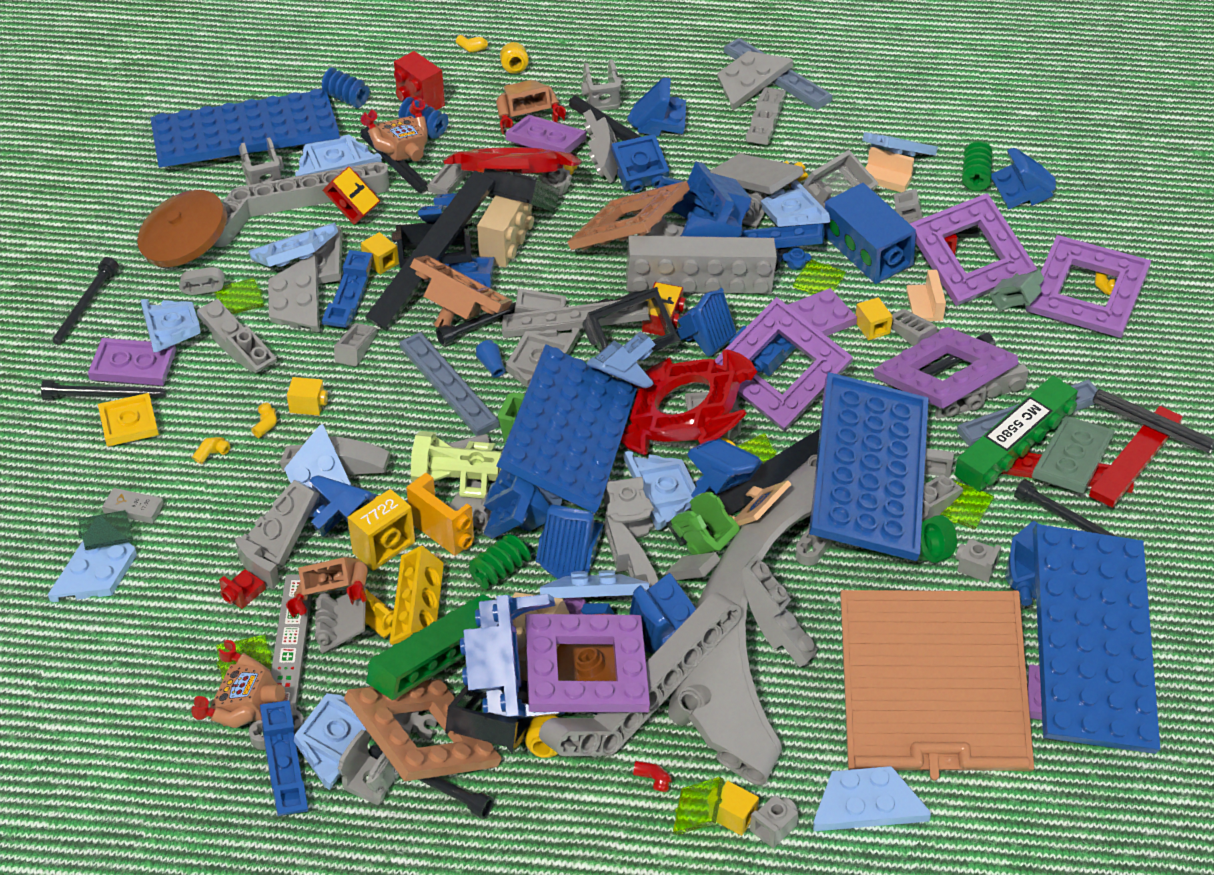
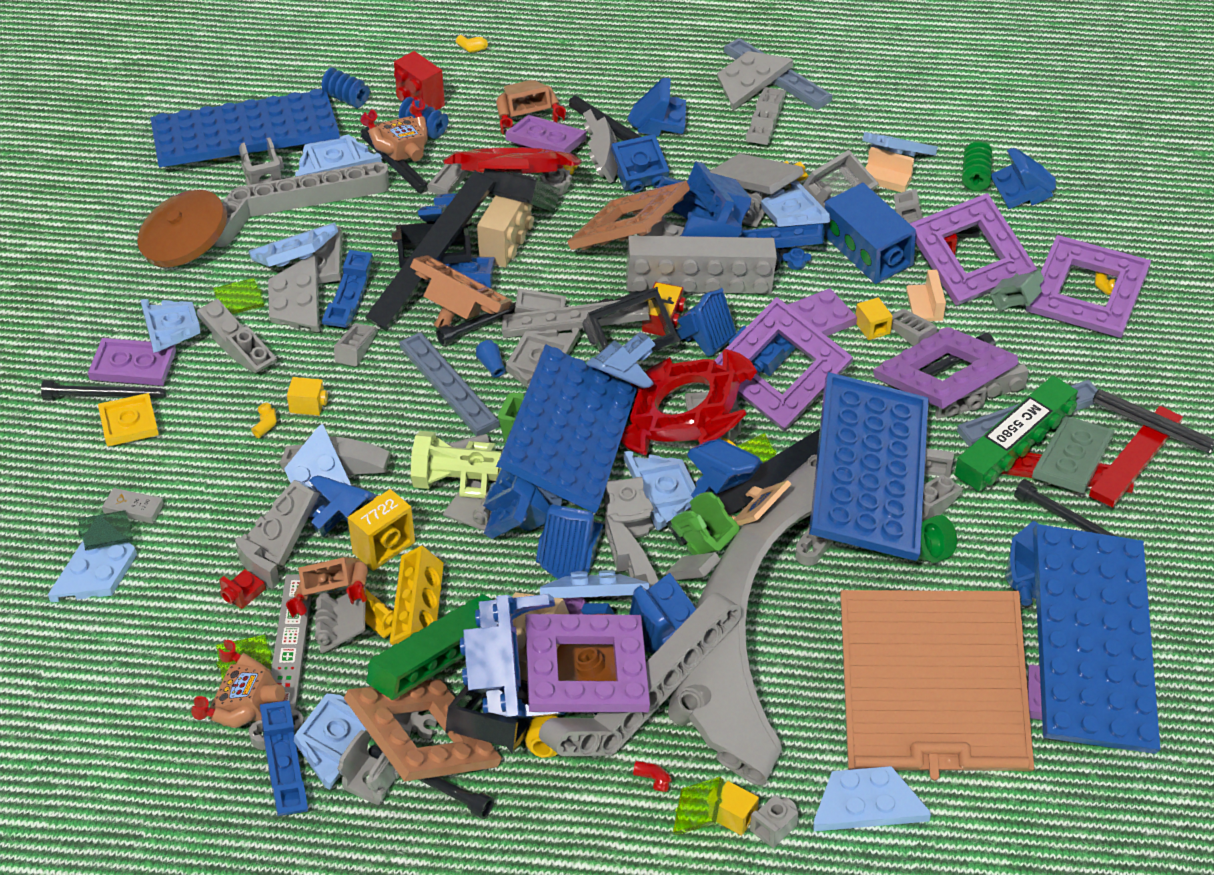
black piece [52,257,120,345] -> none
light grey beam [179,267,225,295] -> none
yellow arm [191,437,230,465] -> none
brick [322,166,380,225] -> none
yellow brick [361,232,399,275] -> none
light orange panel [406,472,474,556] -> none
green piece [469,534,531,590] -> none
yellow head [500,42,529,74] -> none
light grey piece [581,60,621,111] -> none
light grey slope [742,554,818,667] -> none
clear neon green piece [792,259,846,295] -> none
clear neon green piece [940,480,994,530] -> none
light grey brick [955,539,1001,583] -> none

